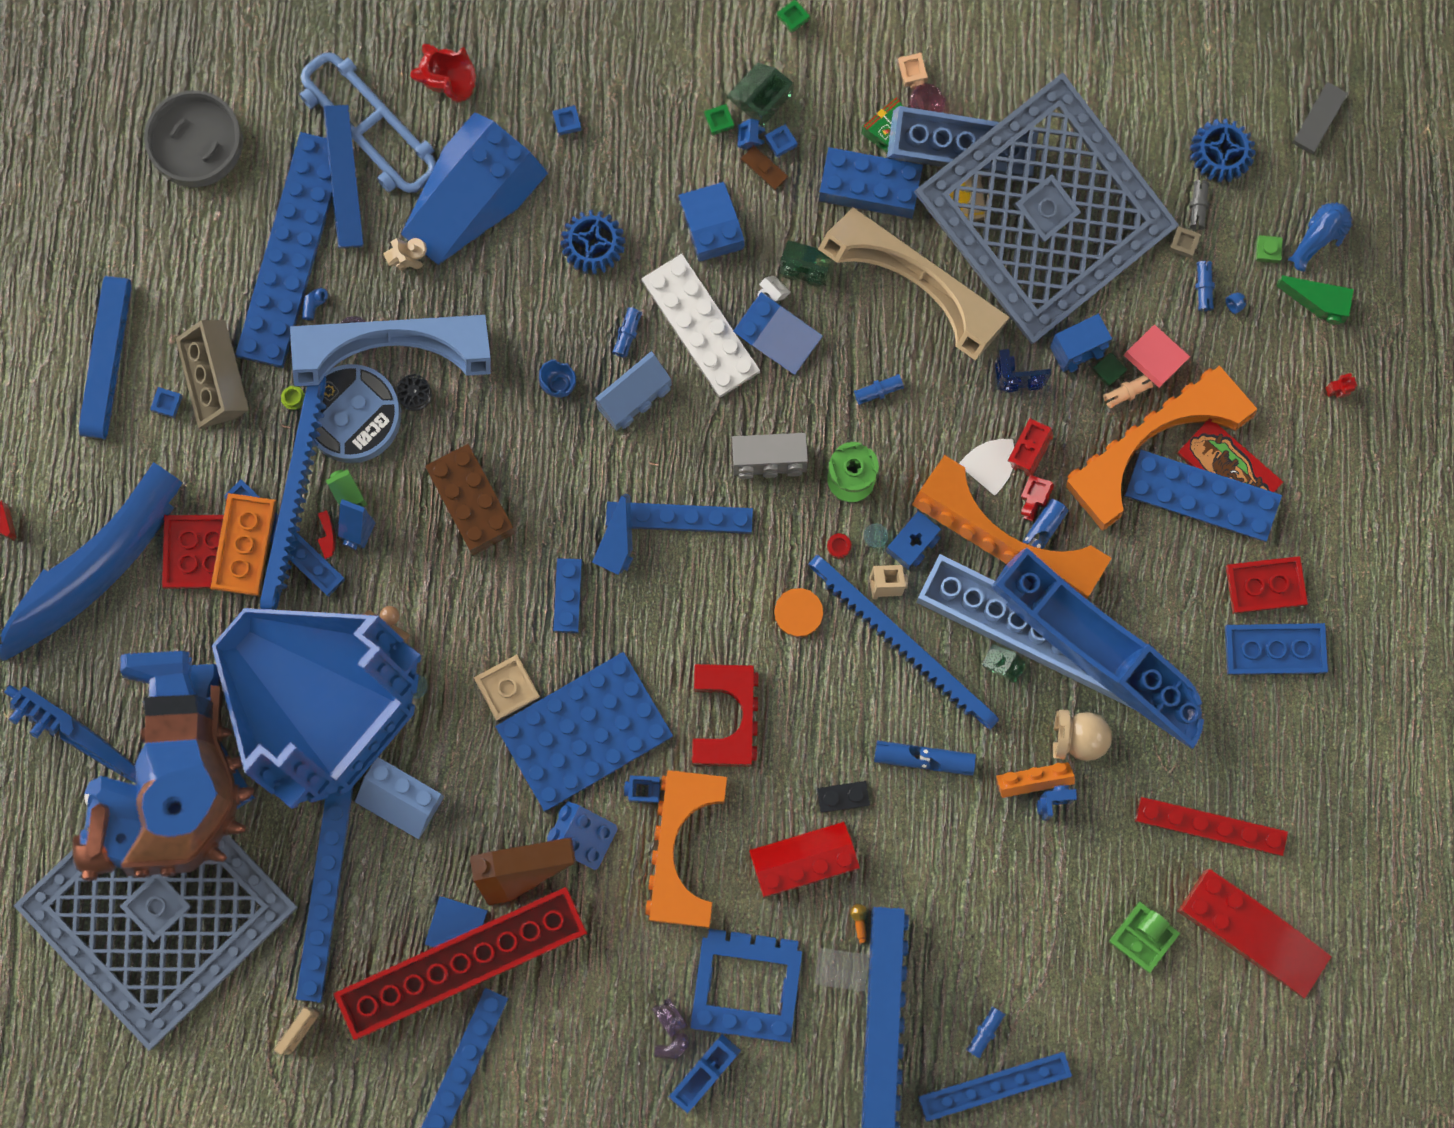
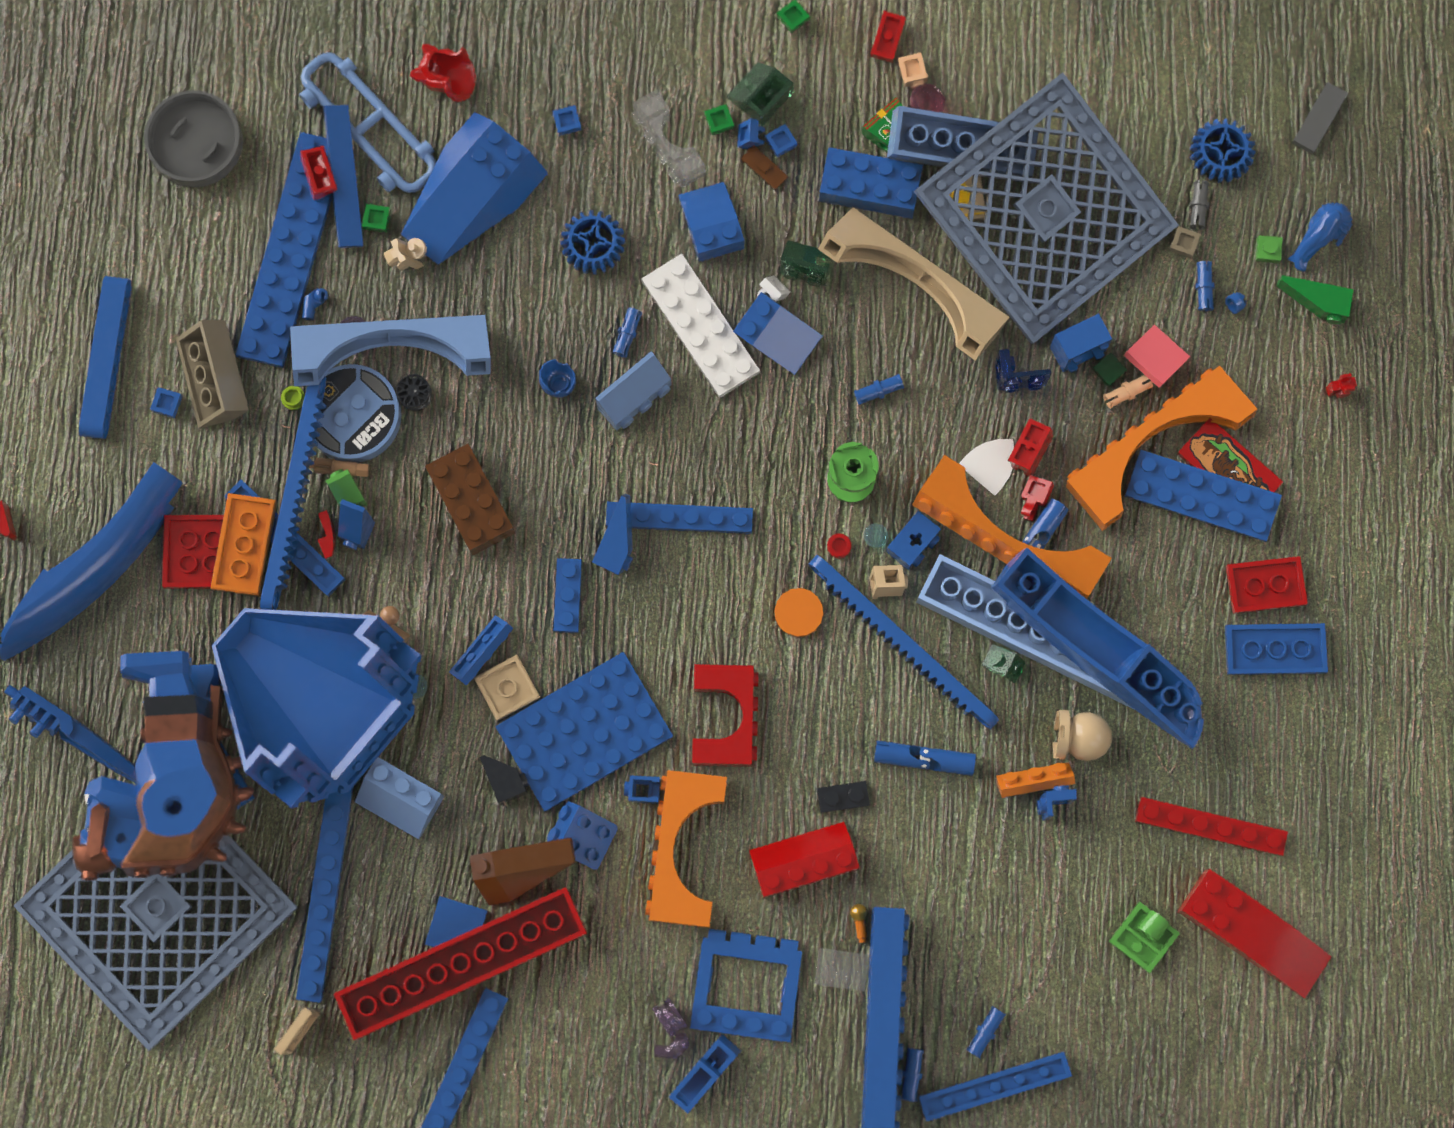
light grey brick [732,433,808,479] -> none
none -> red slope [300,146,337,200]
none -> medium nougat piece [310,457,370,477]
none -> green plate [362,204,391,233]
none -> blue plate [449,615,513,686]
none -> black slope [480,755,530,805]
none -> clear arch [631,89,706,188]
none -> red plate [870,11,906,63]
none -> blue pin [901,1048,924,1102]

